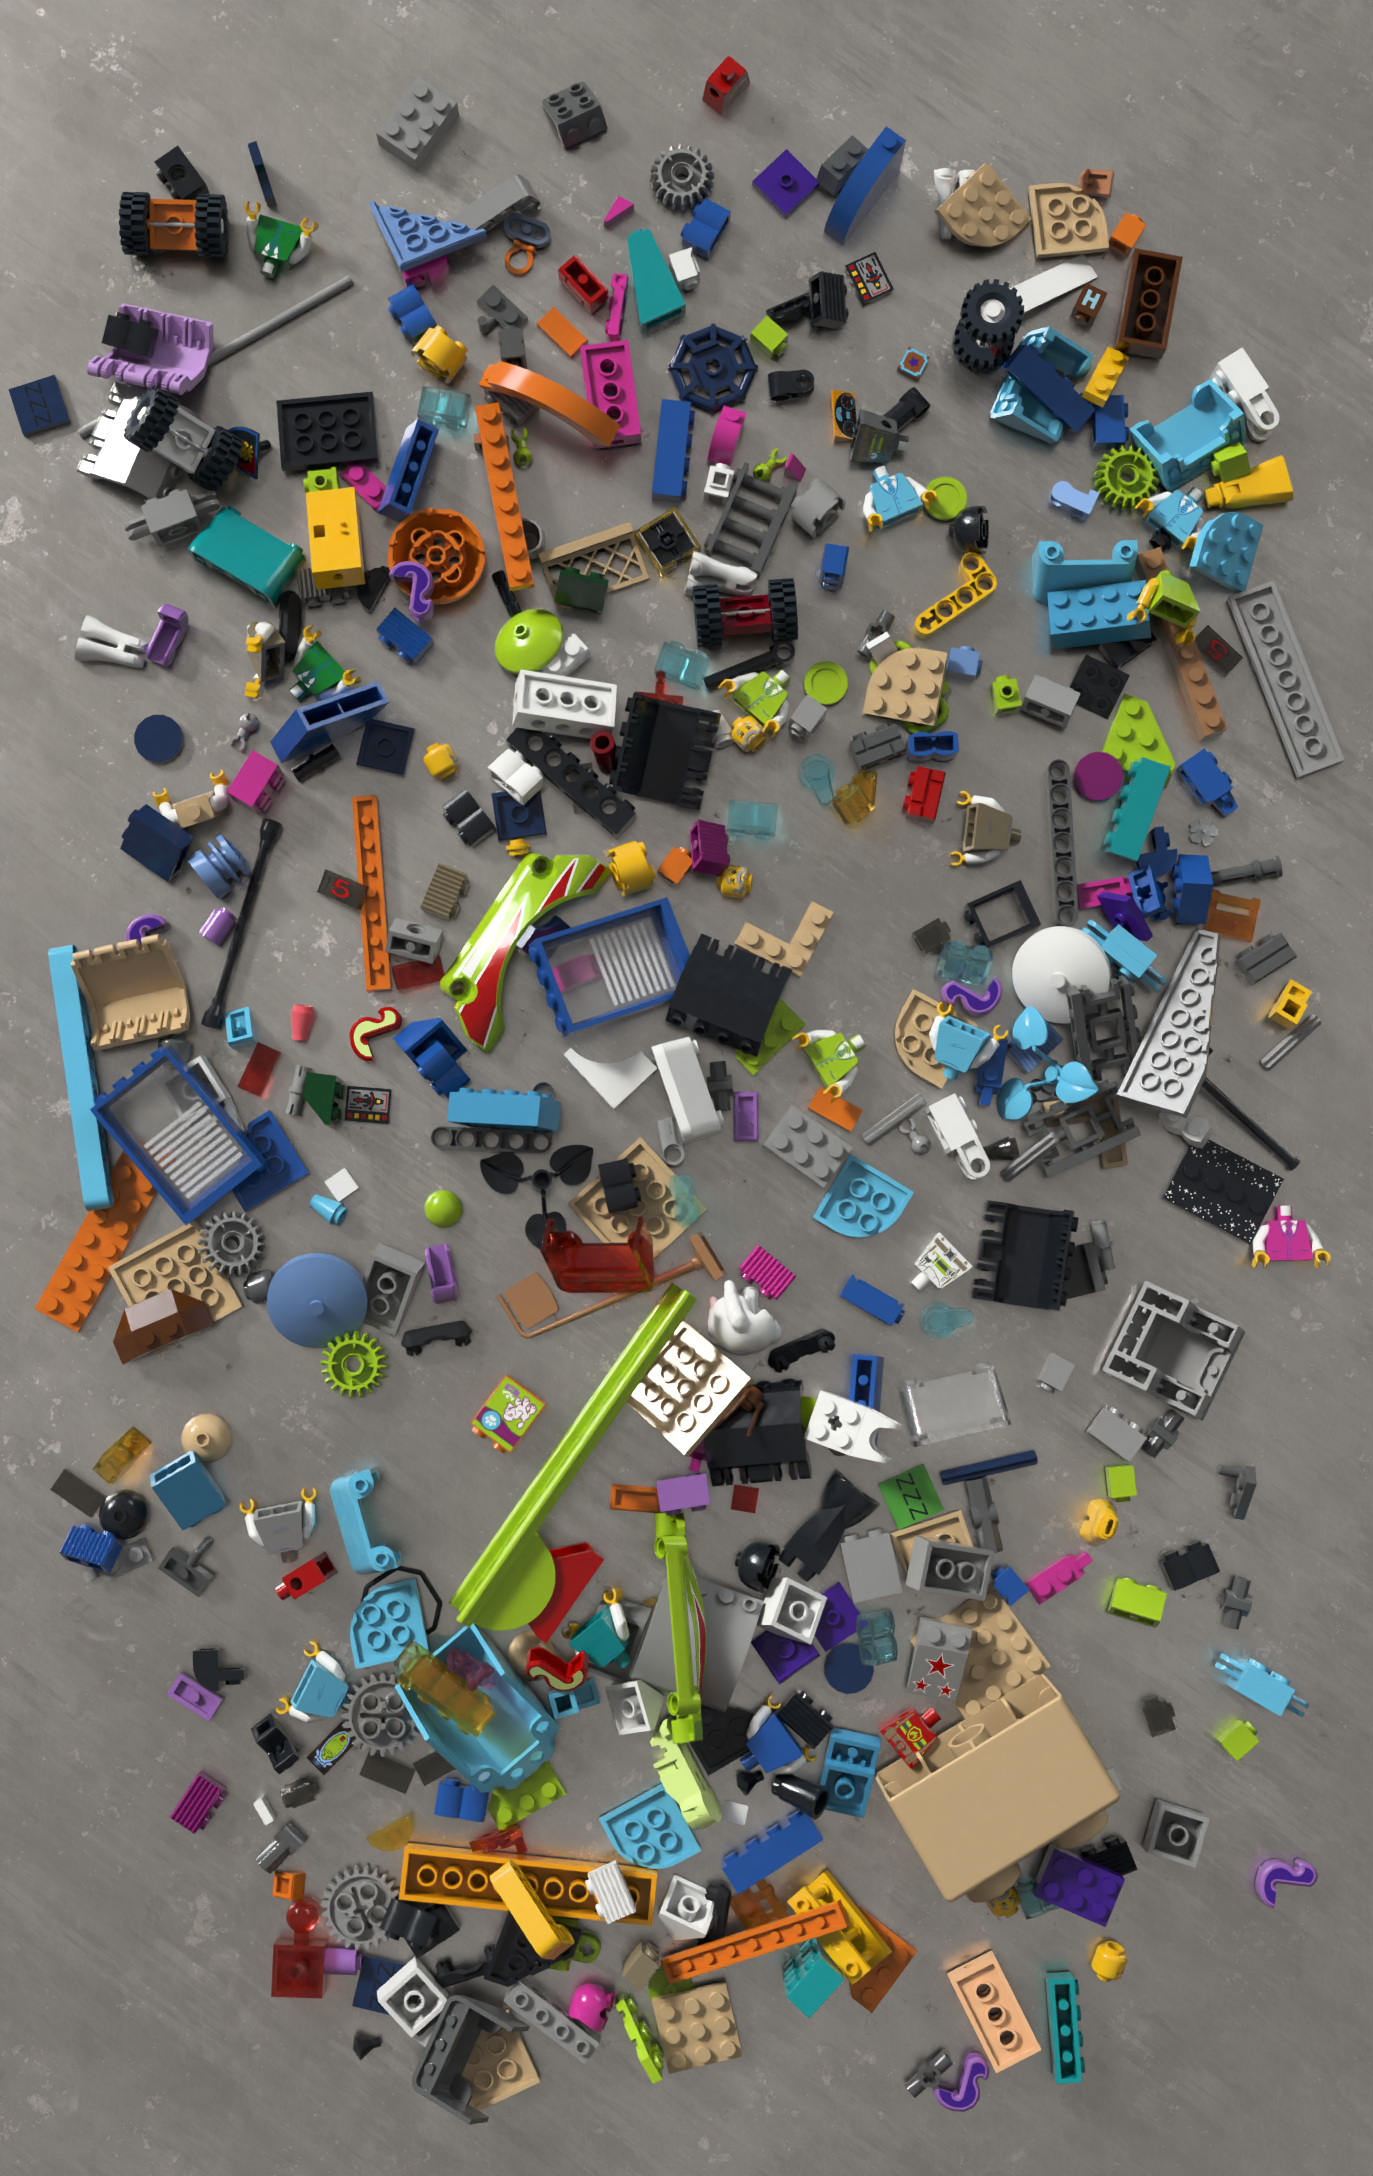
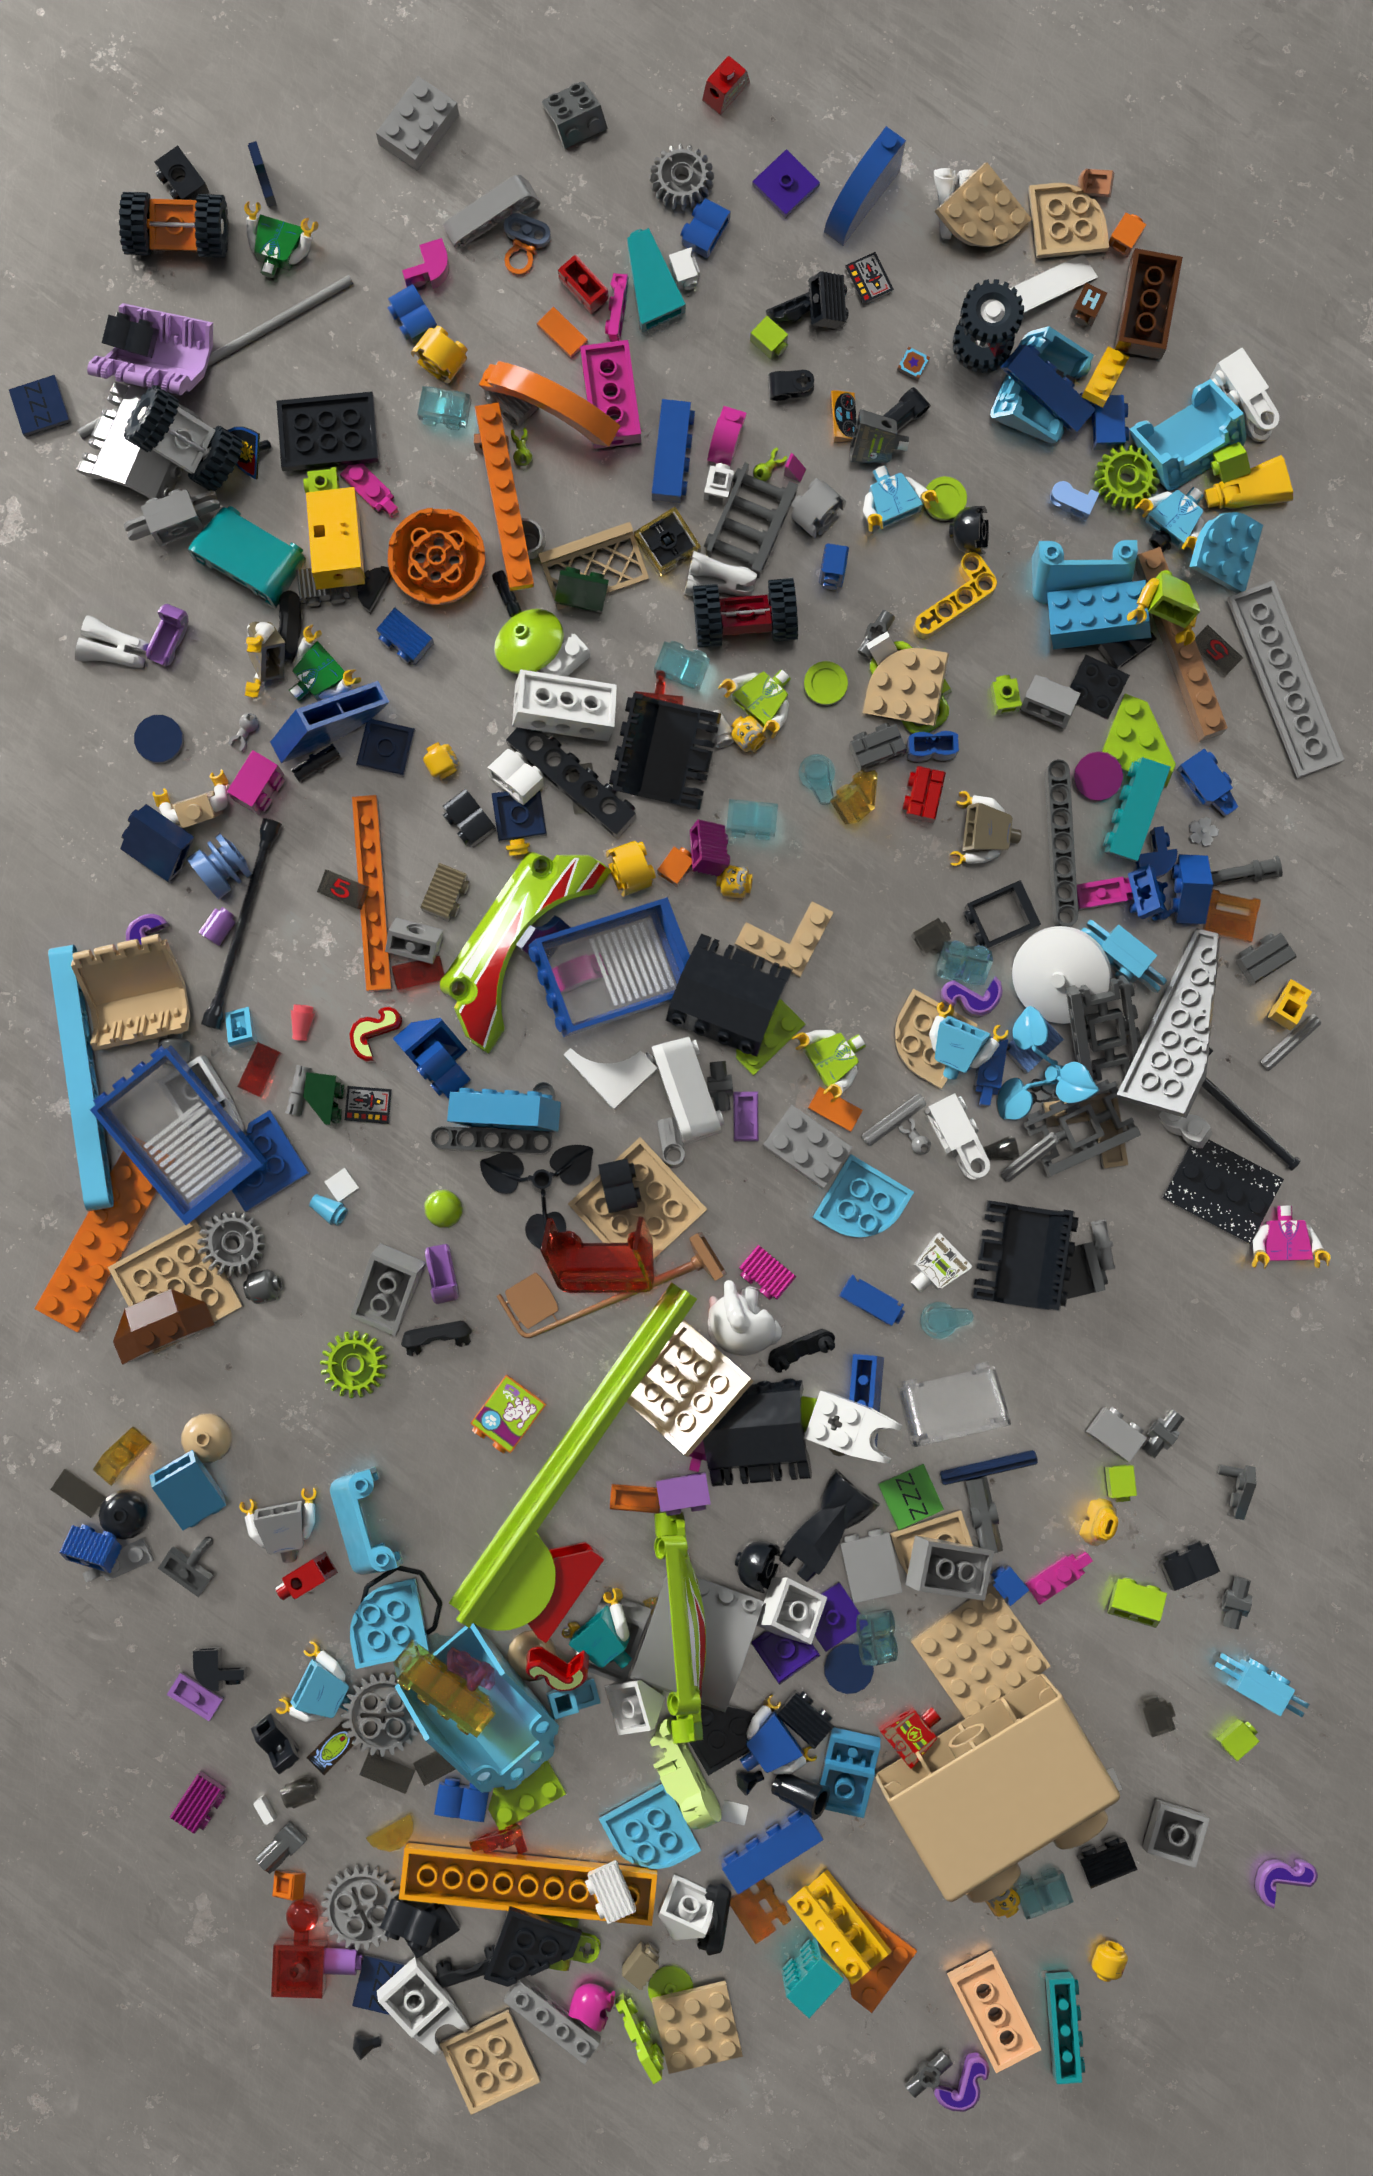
medium blue dish [267,1253,368,1348] -> none
medium blue tile [368,201,487,272] -> none
blue brick [378,419,439,523] -> none
medium lavender animal [389,561,434,622] -> none
dark grey windscreen [412,1995,530,2125] -> none
dark grey plate [477,285,528,334] -> none
yellow beam [490,1860,574,1960] -> none
dark grey brick [498,326,527,369] -> none
dark red brick [590,731,618,774] -> none
dark pink piece [604,195,634,228] -> none
orange plate [660,1900,850,1985] -> none
dark blue plate [668,324,758,413] -> none
clear light blue brick [669,1173,699,1226] -> none
black axle [704,640,795,691] -> none
reddish brown plant [710,1385,764,1438] -> none
clear red tile [730,1484,759,1513] -> none
light grey brick [788,694,827,742] -> none
dark grey brick [816,135,868,196] -> none
light grey slope [906,1617,973,1702] -> none
medium blue brick [945,646,983,681] -> none
dark purple brick [1031,1843,1125,1927] -> none
light grey brick [1037,1353,1075,1393] -> none
dark purple plate [1097,892,1153,942] -> none
light grey slope [1102,1281,1246,1421] -> none

